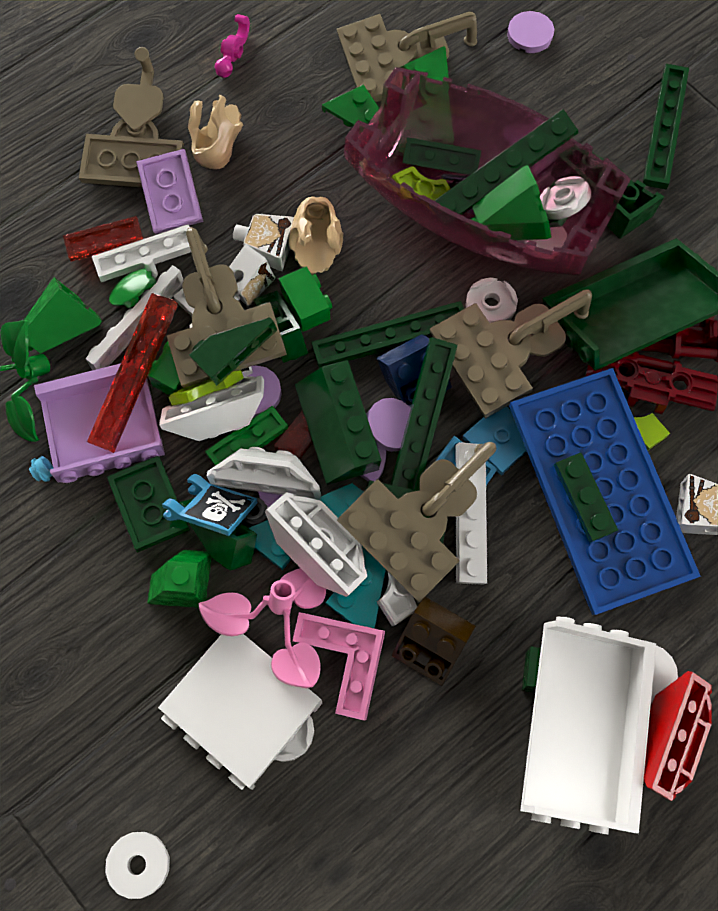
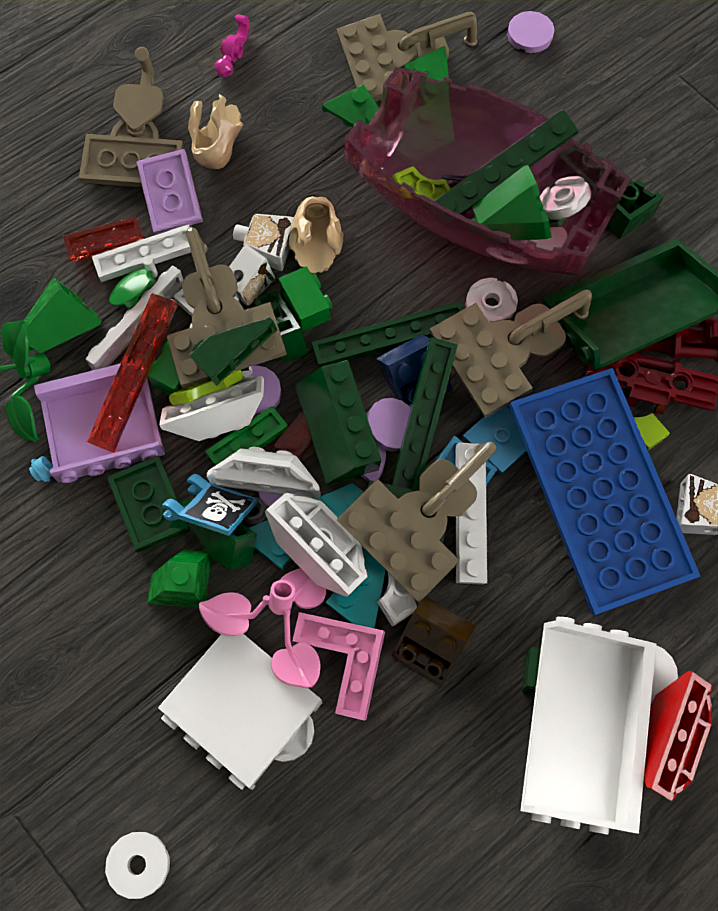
dark green plate [403,137,482,175] -> none
dark green plate [553,452,618,542] -> none
dark green plate [642,64,689,190] -> none

